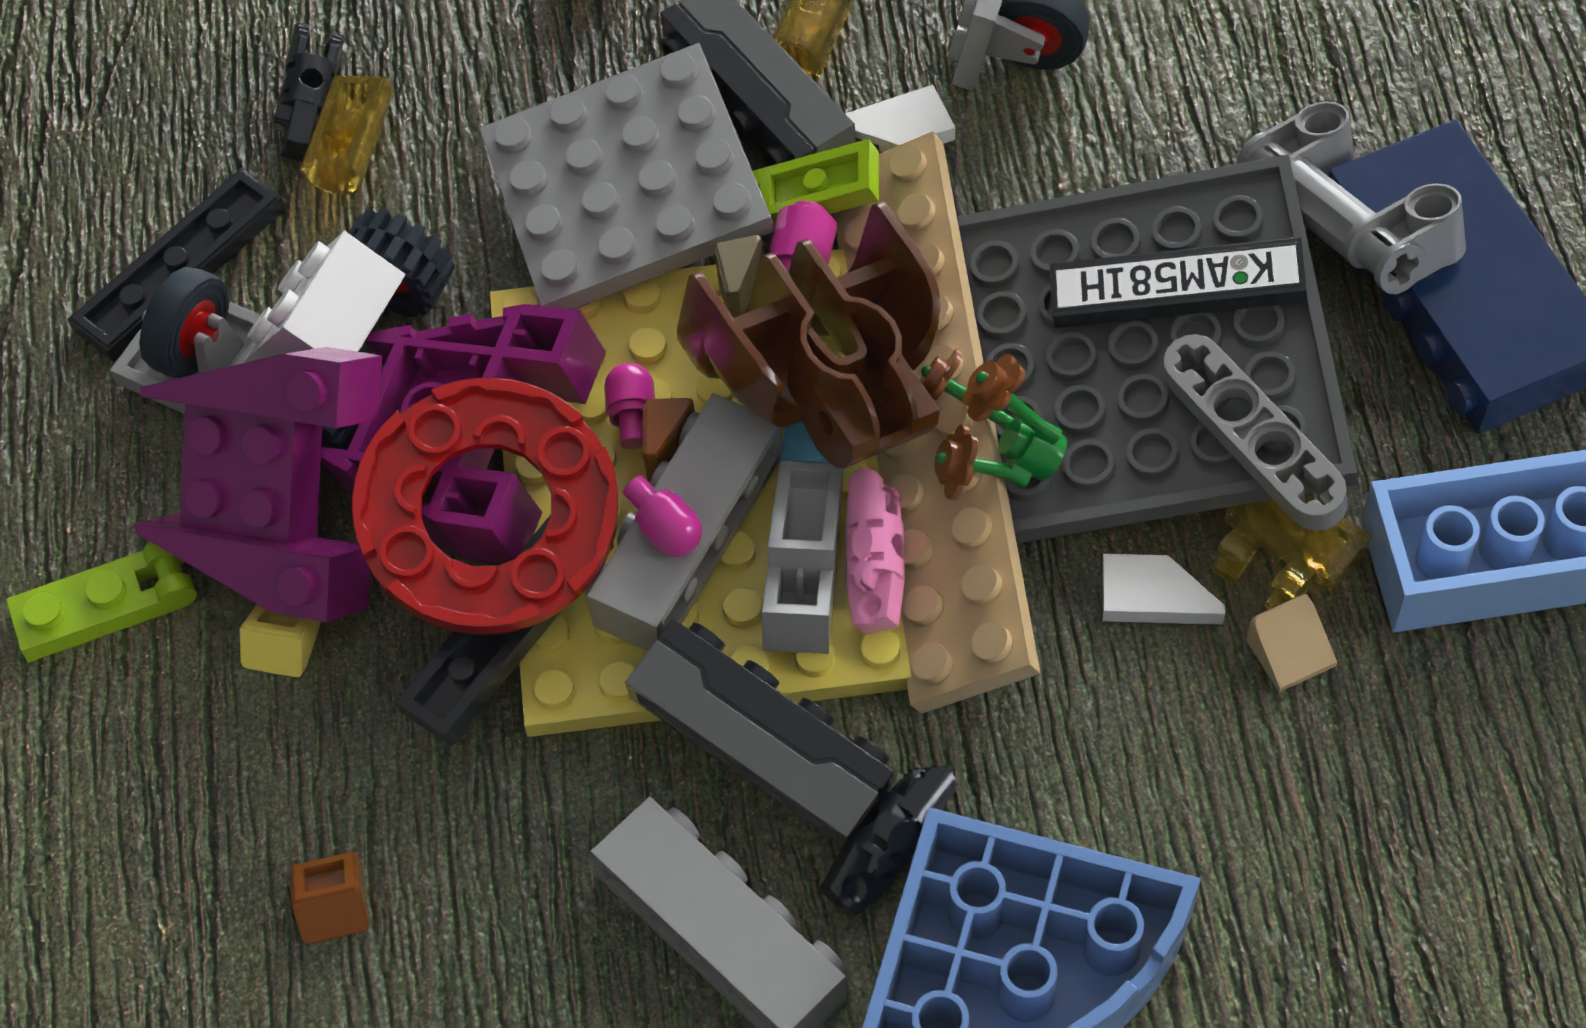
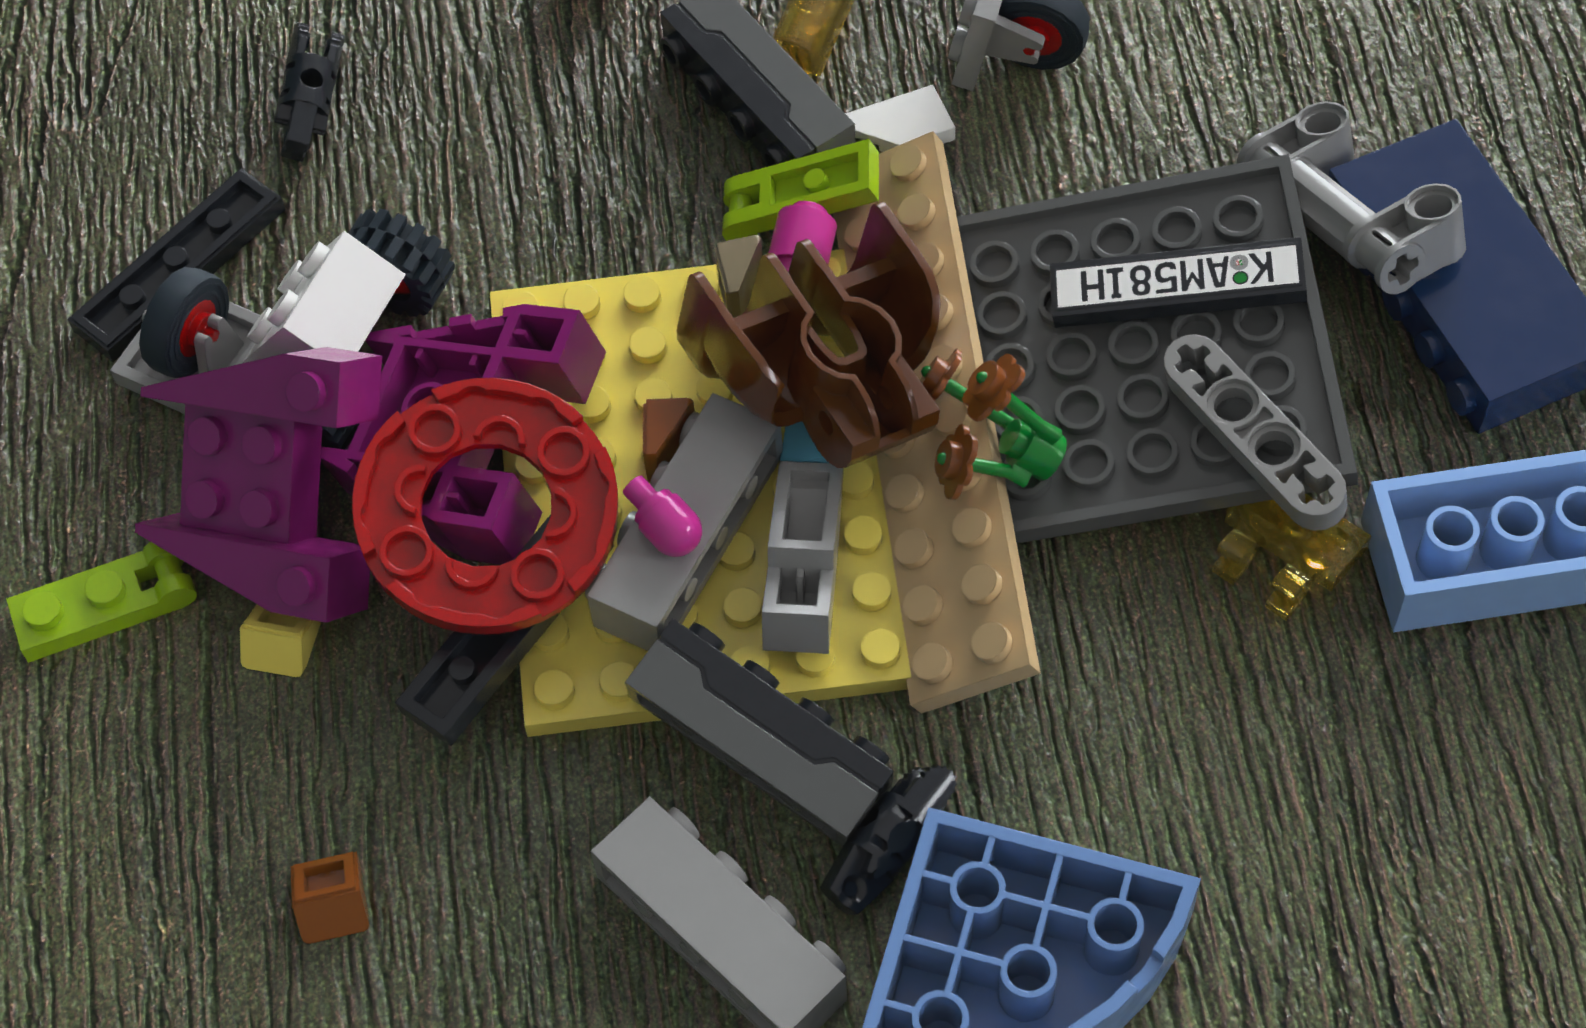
clear yellow brick [301,75,394,195] -> none
light grey plate [480,43,775,309] -> none
dark pink cylinder [604,363,655,449] -> none
bright pink hinge [845,466,905,635] -> none
white tile [1102,554,1225,625] -> none
tan slope [1246,594,1337,692] -> none

